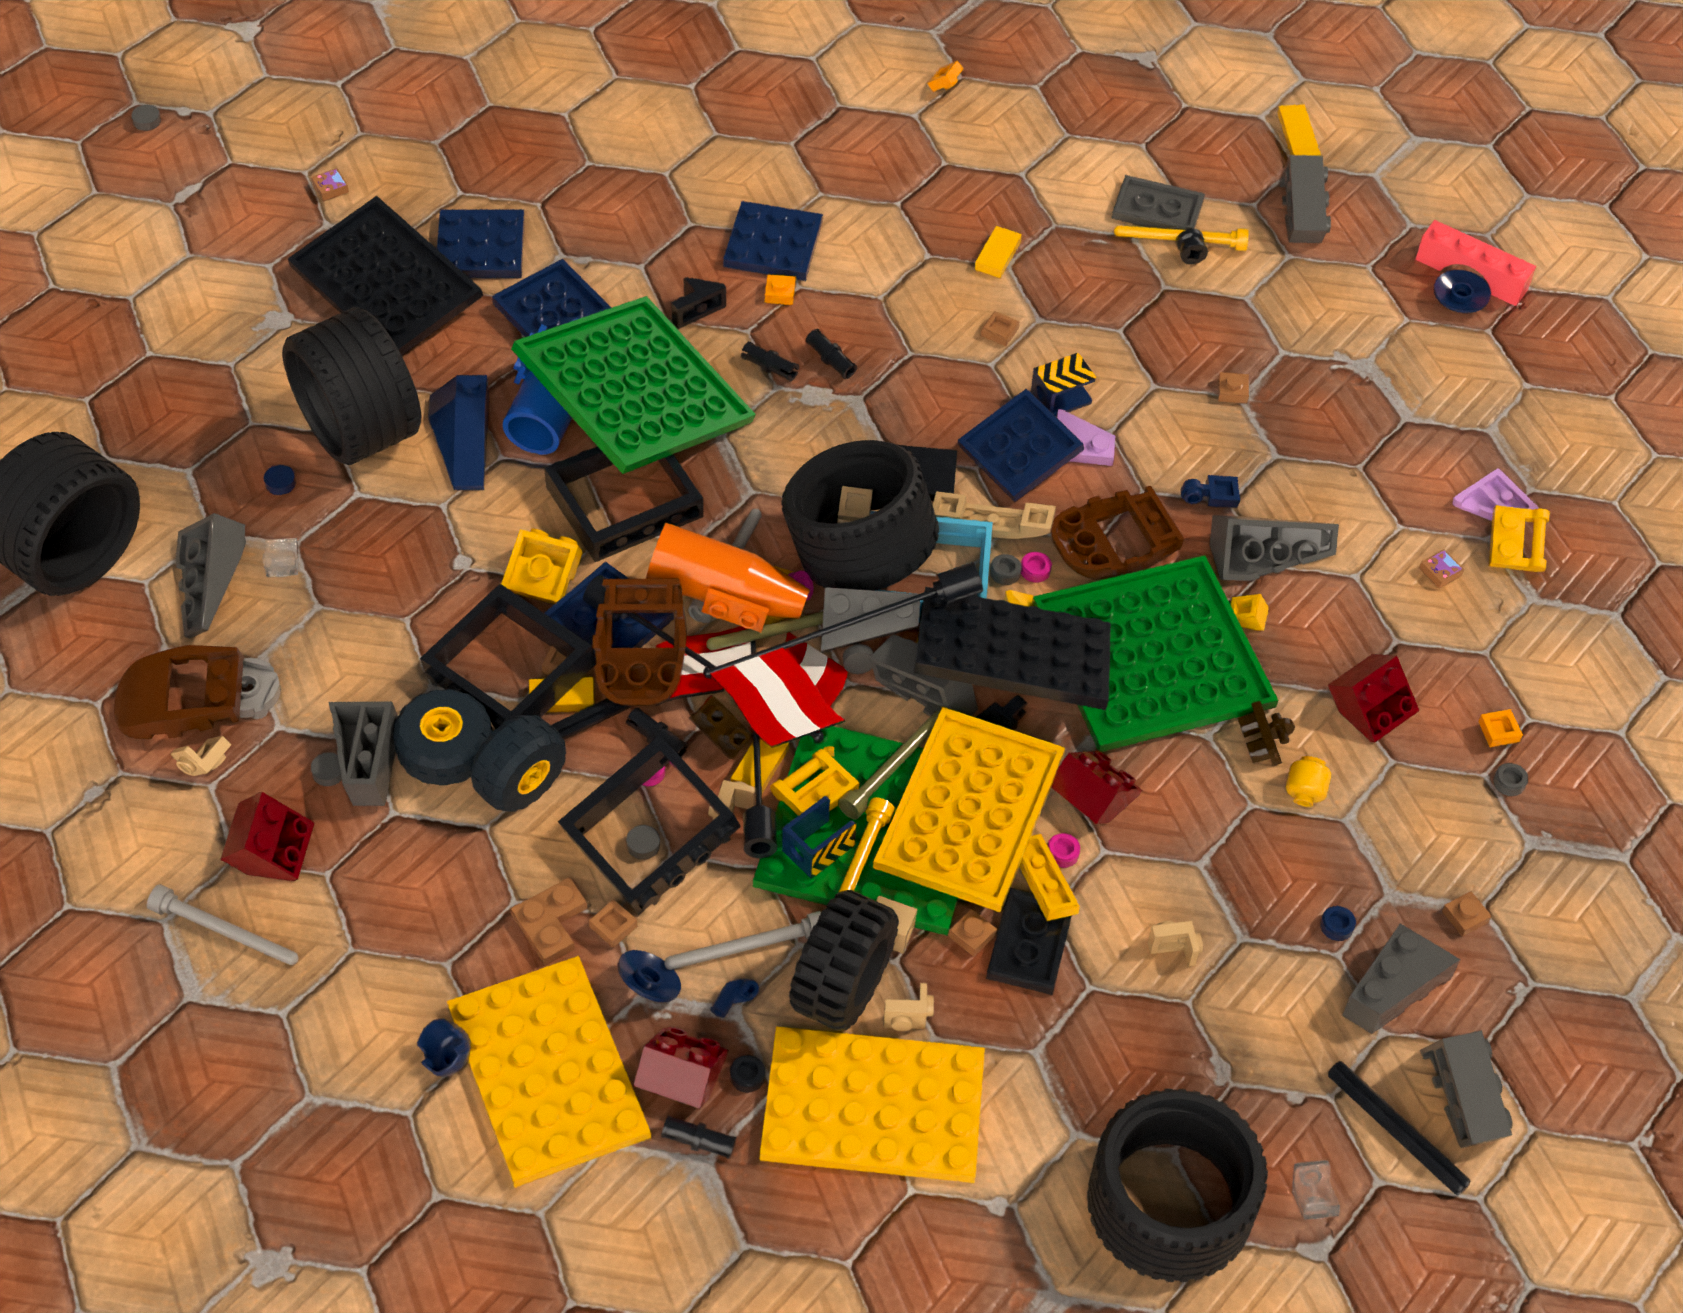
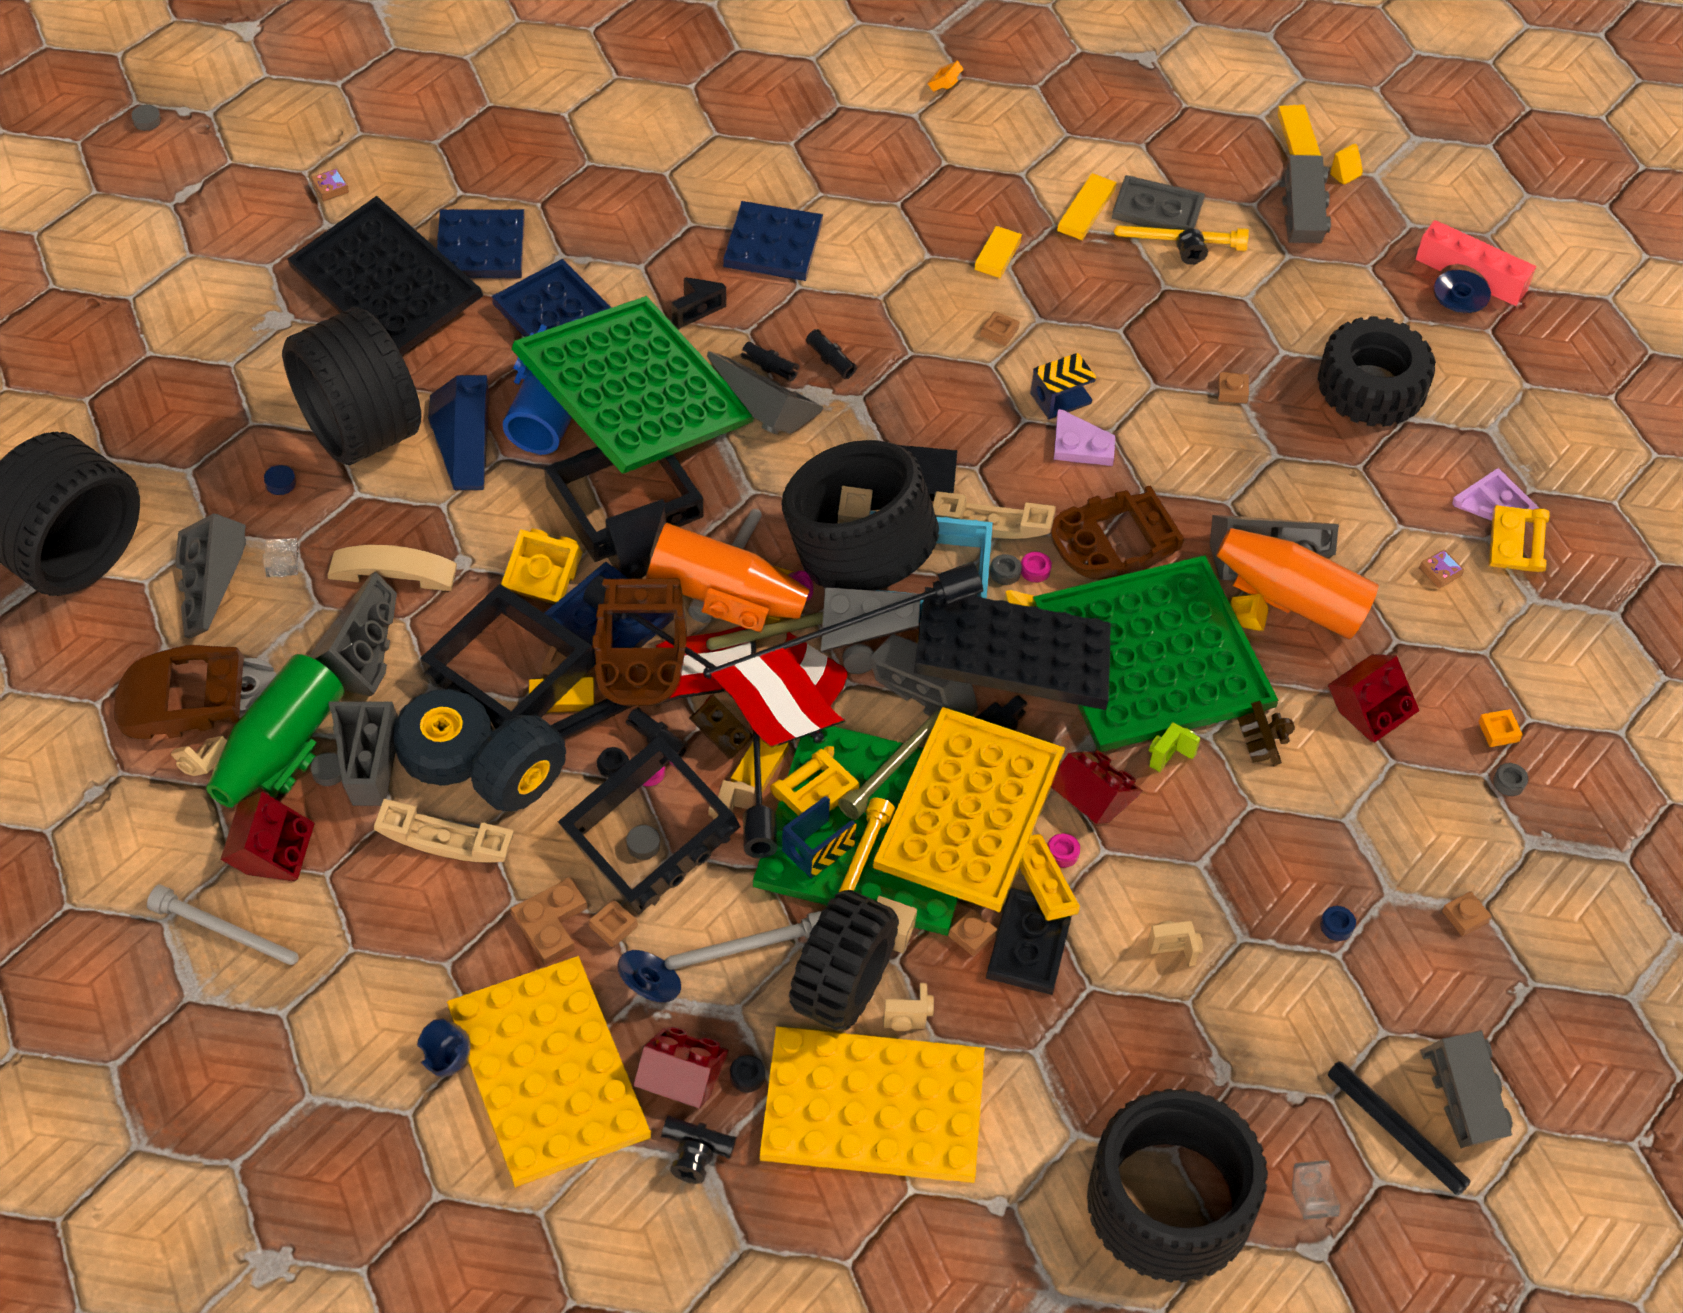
dark blue arm [710,979,759,1018] -> none
light orange plate [765,274,796,305] -> none
dark blue plate [958,388,1084,502] -> none
dark blue plate [1180,475,1240,508] -> none
yellow head [1285,756,1332,807] -> none
dark grey wedge [1342,923,1461,1034] -> none
none -> green piece [206,654,344,808]
none -> dark grey wedge [309,572,397,696]
none -> tan slope [328,545,457,591]
none -> tan slope [374,799,514,862]
none -> black plate [597,747,629,778]
none -> black slope [605,499,666,579]
none -> black wheel [670,1140,713,1184]
none -> dark grey wedge [707,351,824,435]
none -> yellow tile [1057,173,1117,241]
none -> lime bracket [1149,722,1200,772]
none -> orange piece [1216,528,1379,640]
none -> black tyre [1318,316,1436,427]
none -> yellow slope [1330,143,1363,185]

